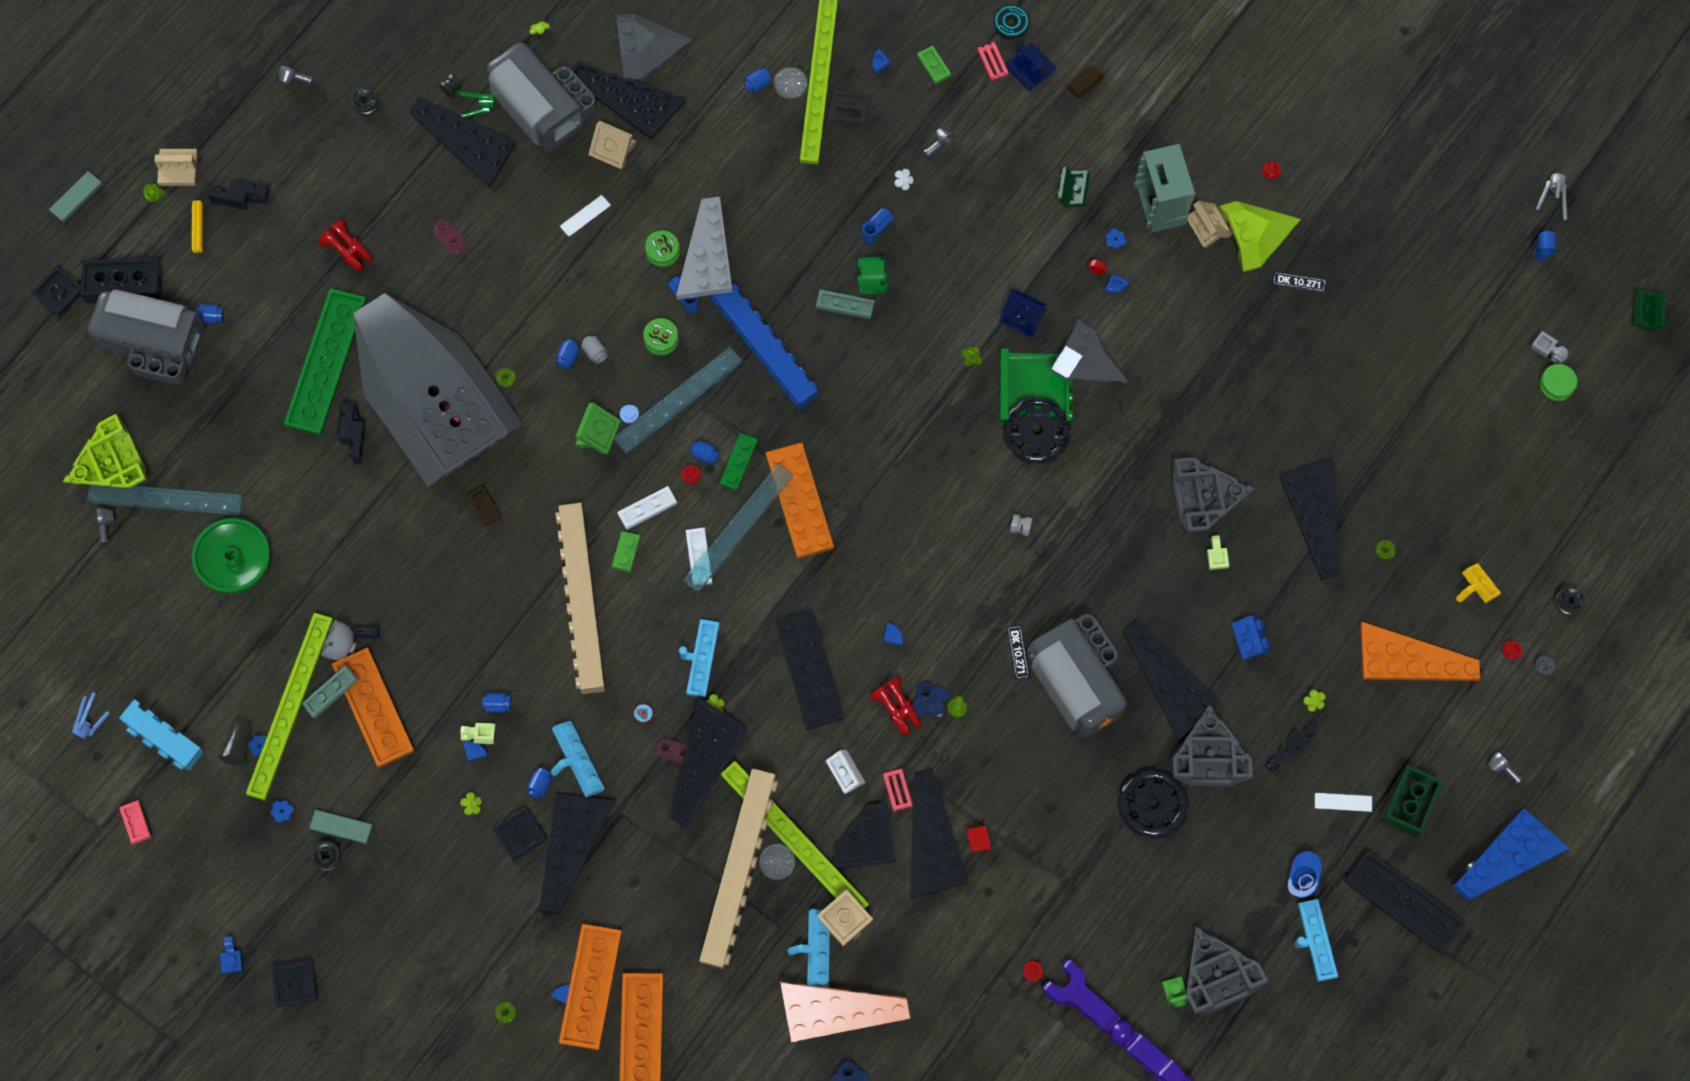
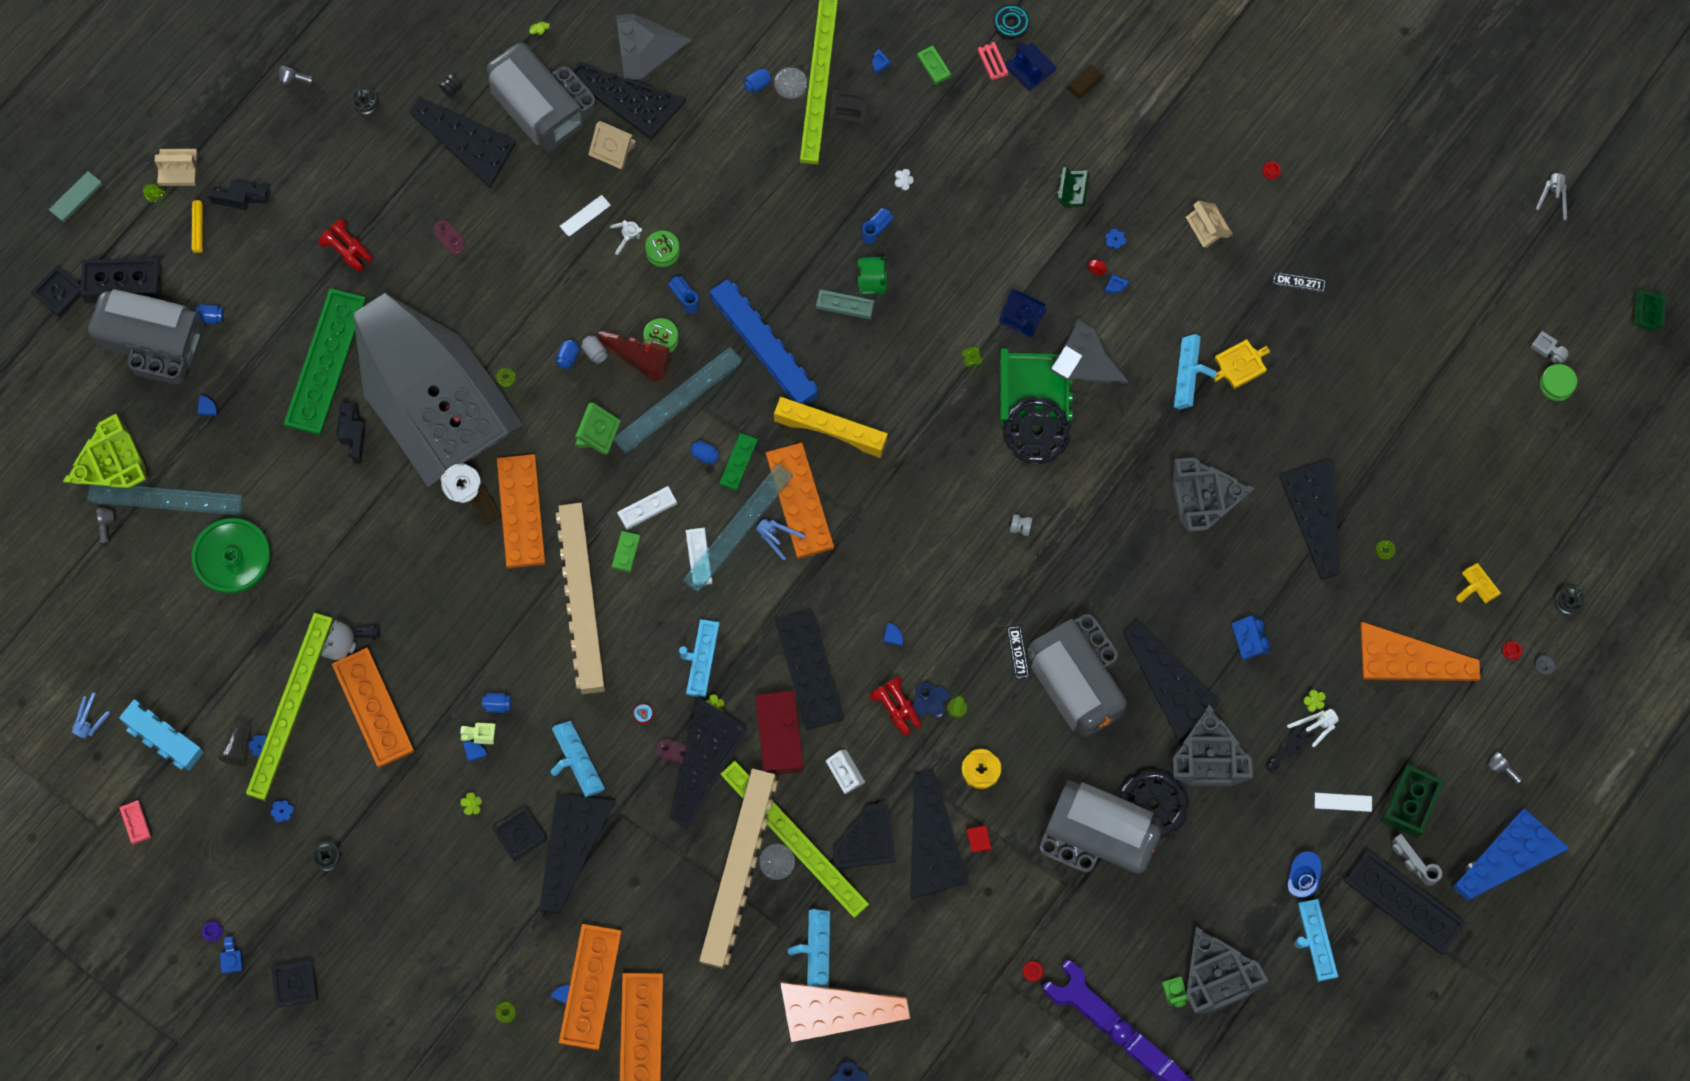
sand green tile [302,665,359,719] -> none
sand green tile [309,810,373,845] -> none
green plant [457,91,494,117] -> none
blue brick [526,768,552,799] -> none
light blue plate [620,405,639,423] -> none
light grey wing [676,197,733,300] -> none
red plate [682,465,701,484] -> none
tan bracket [817,889,873,947] -> none
coral tile [883,769,913,812] -> none
flat silver bar [923,127,955,158] -> none
sand green container [1133,144,1195,233] -> none
yellowish green plate [1207,535,1229,570] -> none
lime wedge [1219,201,1301,272] -> none
blue piece [1533,231,1556,262] -> none
none -> blue tile [197,395,218,416]
none -> dark purple plate [202,921,223,942]
none -> white plate [441,463,480,503]
none -> orange plate [497,454,545,569]
none -> clear red wedge [598,331,671,381]
none -> white plant [610,220,642,255]
none -> dark red brick [755,691,803,775]
none -> medium blue plant [756,519,806,560]
none -> yellow arch [774,397,888,458]
none -> yellow plate [962,749,1001,789]
none -> piece [1040,780,1163,874]
none -> medium azure plate [1174,334,1217,410]
none -> yellow plate [1212,339,1270,389]
none -> white plant [1287,709,1339,747]
none -> light grey plate [1391,834,1442,886]

